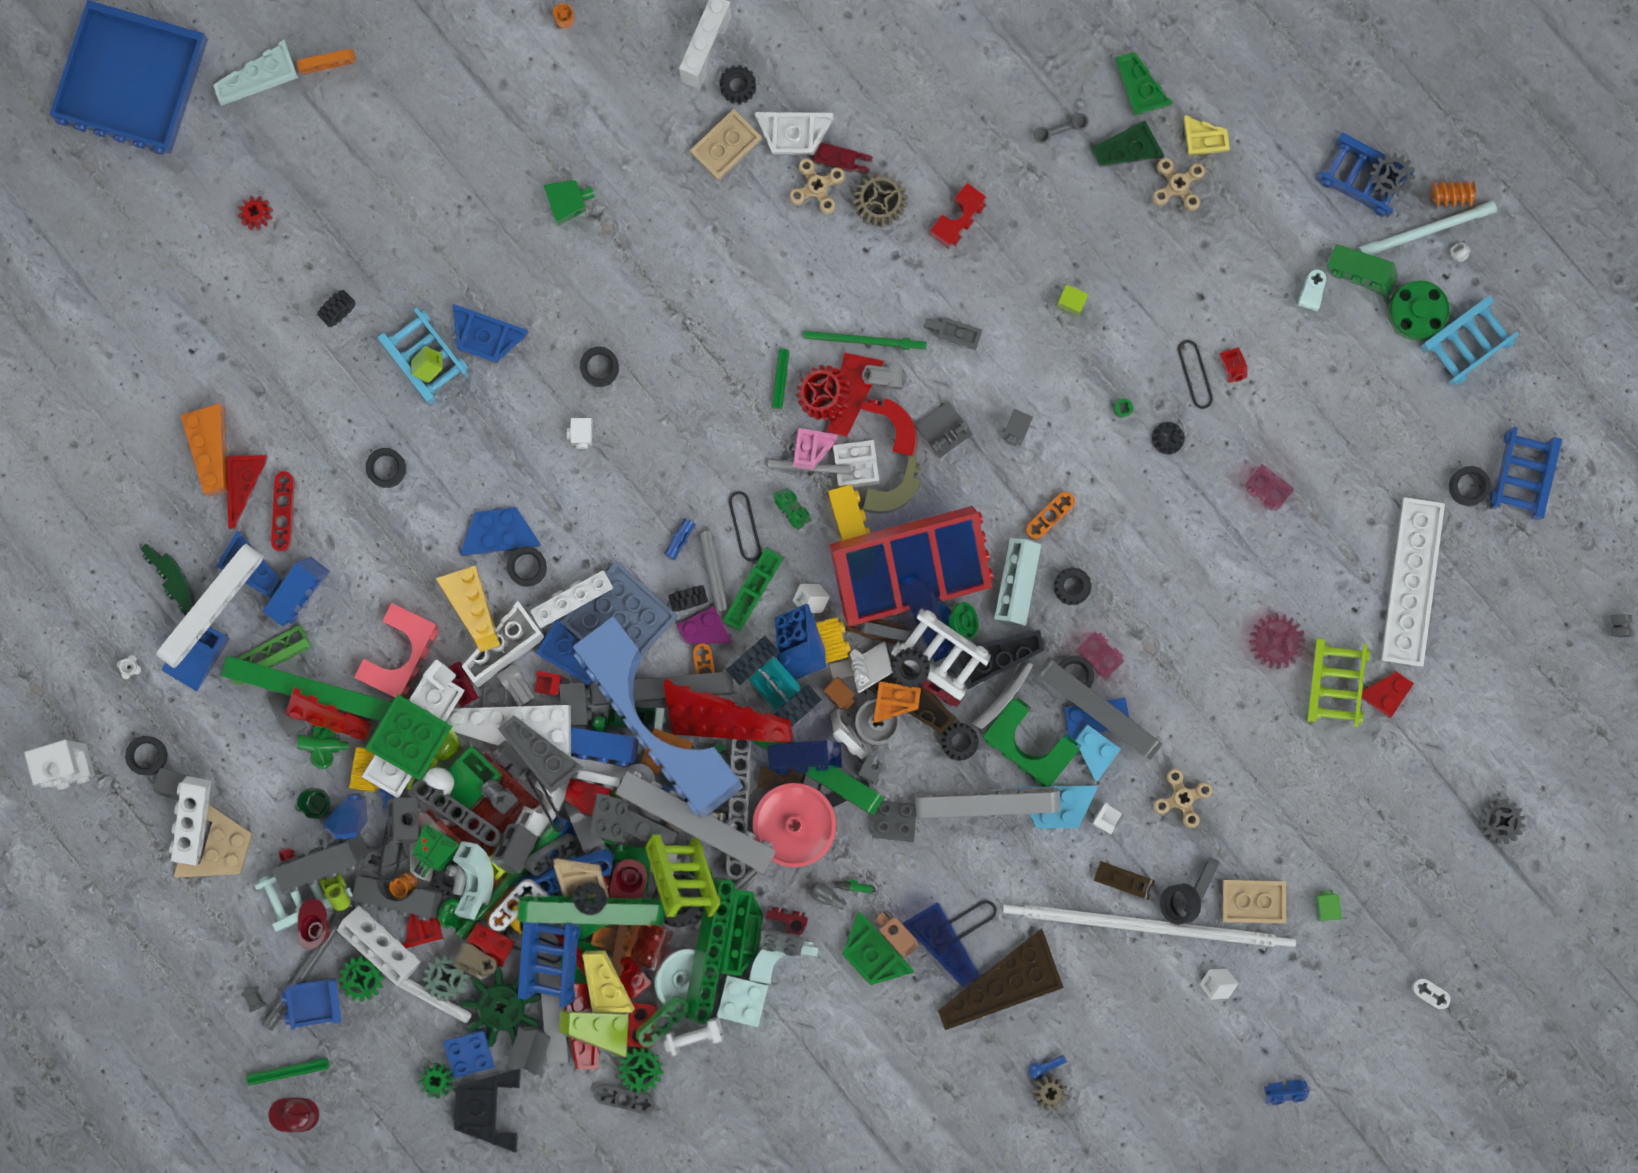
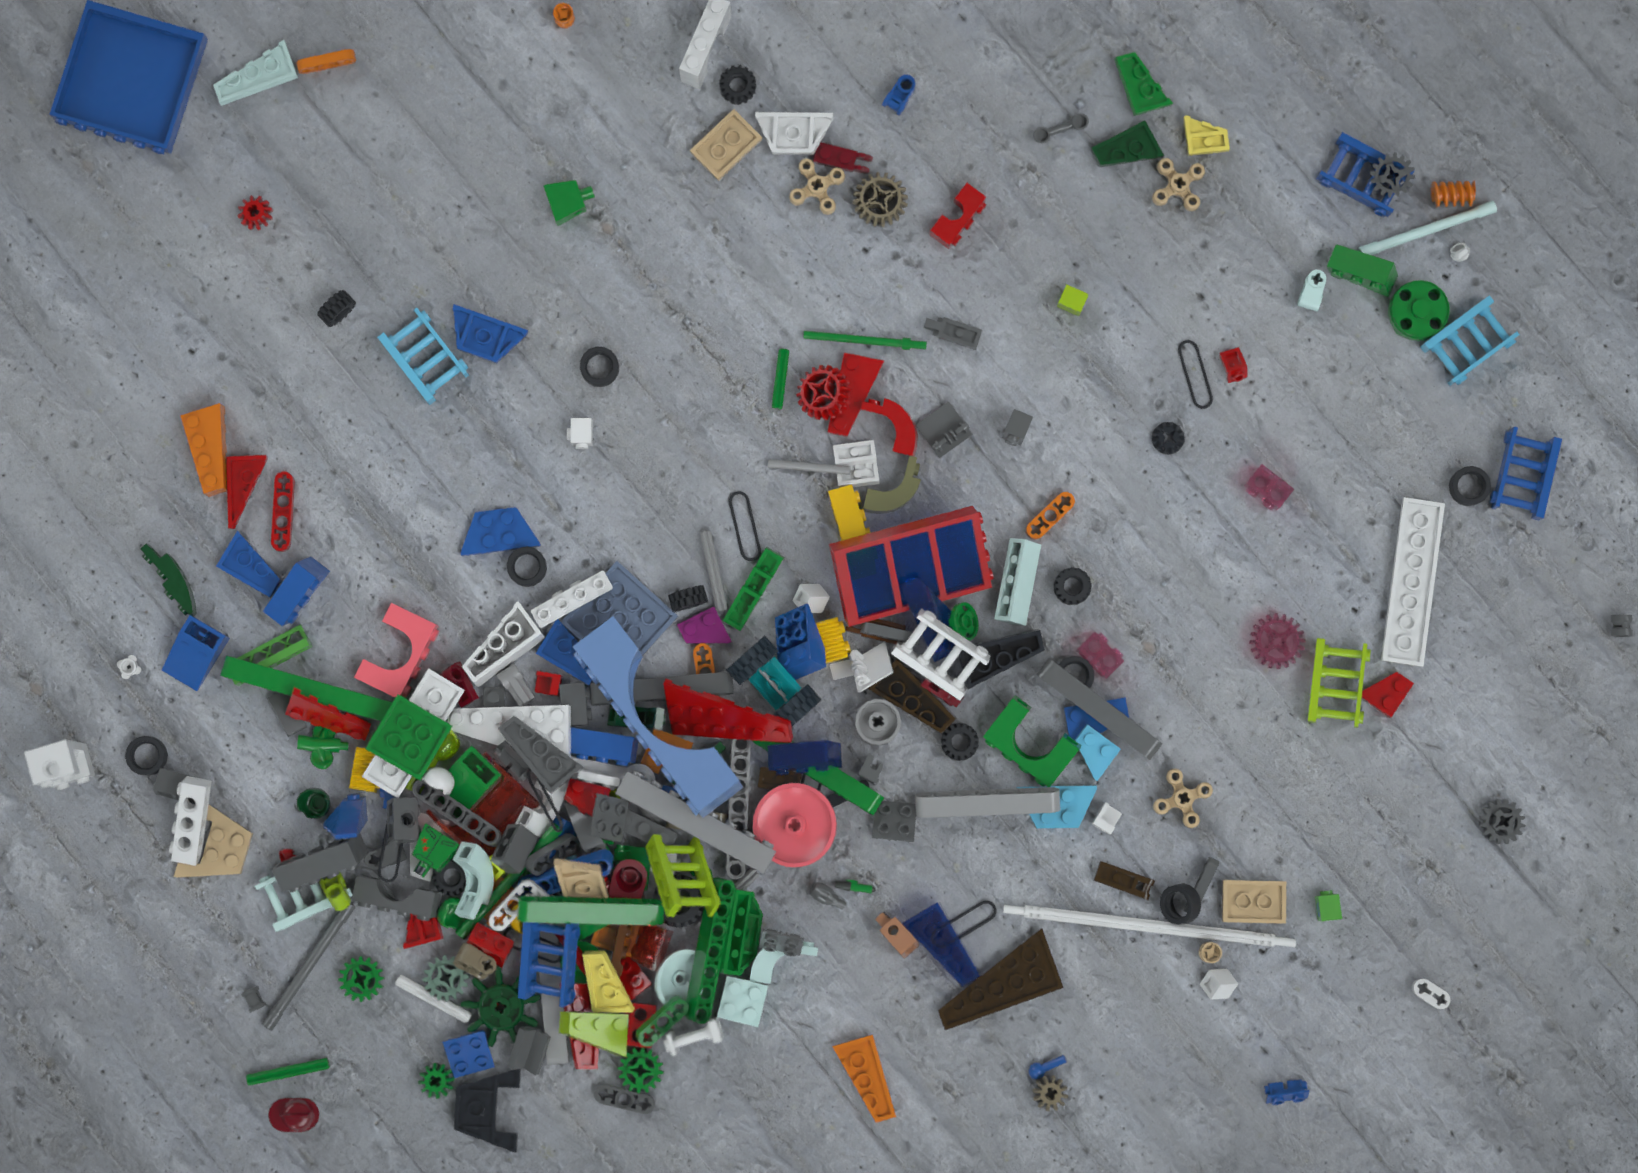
white beam [156,544,264,668] -> none
blue panel [281,978,342,1030] -> none
dark red piece [297,898,331,950] -> none
white brick [337,906,420,987] -> none
black tyre [365,448,406,488] -> none
orange wheel [389,872,418,899] -> none
lime panel [411,346,443,383] -> none
white panel [423,659,456,692] -> none
yellow wedge [436,565,500,652] -> none
light grey arm [446,864,466,895] -> none
dark grey piece [481,780,519,815] -> none
black gear [573,881,607,916] -> none
green hinge [591,716,607,733] -> none
blue pin [664,518,696,560] -> none
dark red plate [766,906,808,935] -> none
green hinge [773,488,812,530] -> none
bright pink wing [793,428,838,470] -> none
dark orange brick [824,677,855,711] -> none
white wing [830,710,868,760] -> none
green wing [842,911,914,985] -> none
light grey piece [862,365,902,390] -> none
orange wing [873,682,921,723] -> none
black tyre [892,647,931,688] -> none
white sticker [972,661,1033,729] -> none
green bush [1113,398,1133,418] -> none
none -> orange wing [832,1034,896,1123]
none -> blue piece [882,74,915,116]
none -> tan wheel [1198,942,1222,963]

